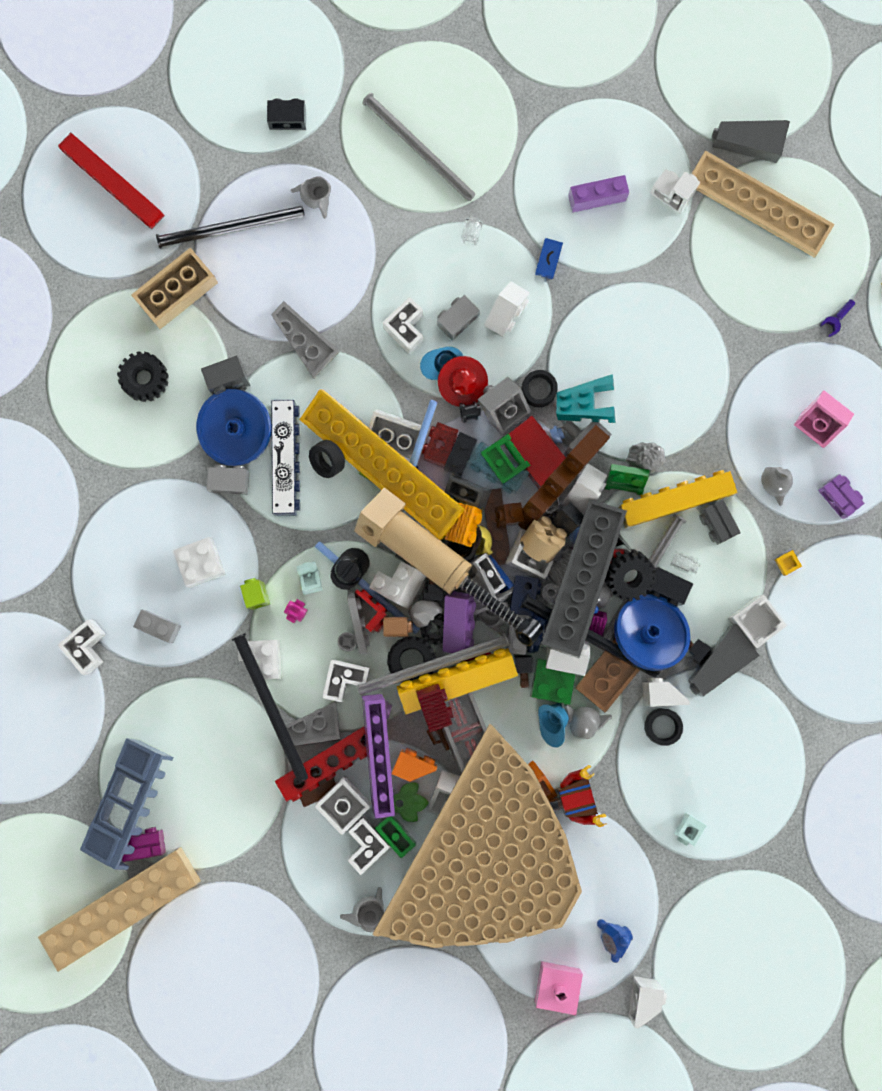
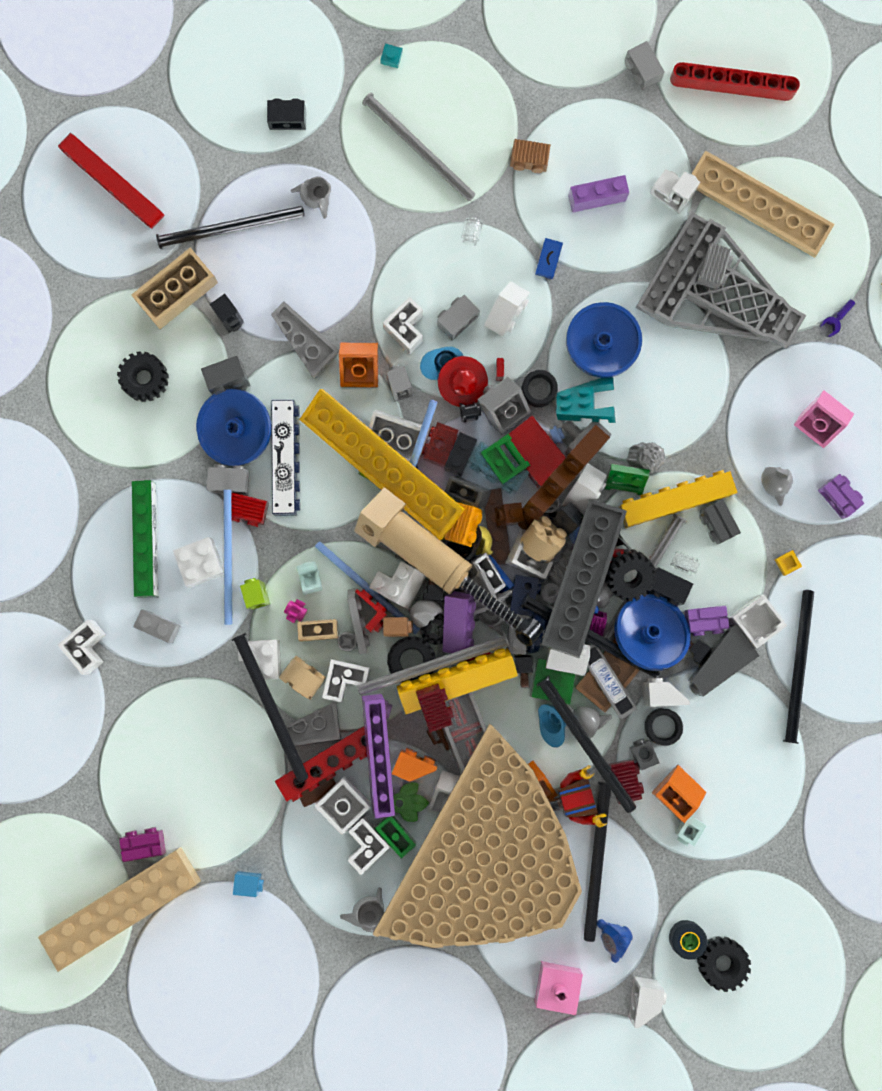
sand blue window [80,738,174,870] -> none
black tyre [308,440,345,478] -> none
black piece [330,548,370,590] -> none
dark grey slope [711,120,790,163] -> none
none -> green brick [132,480,159,598]
none -> black brick [209,293,244,333]
none -> light blue piece [223,490,232,625]
none -> red brick [231,493,269,527]
none -> dark azure brick [233,871,264,897]
none -> tan brick [279,655,326,700]
none -> tan brick [297,619,339,642]
none -> orange slope [339,343,379,387]
none -> teal plate [380,43,403,68]
none -> light grey brick [386,365,412,402]
none -> red tile [496,358,504,381]
none -> medium nougat brick [510,139,551,174]
none -> black axle [536,676,636,813]
none -> blue dish [566,302,642,378]
none -> black axle [584,781,611,942]
none -> tile [587,644,637,719]
none -> dark red brick [608,759,644,804]
none -> light grey brick [625,41,665,91]
none -> dark grey brick [629,738,660,771]
none -> light grey wing [635,212,806,349]
none -> orange slope [651,765,707,823]
none -> black wheel [669,920,708,960]
none -> red beam [670,62,800,101]
none -> medium lavender brick [684,605,729,636]
none -> light grey brick [696,243,733,290]
none -> black tyre [697,936,751,992]
none -> black axle [783,590,815,744]

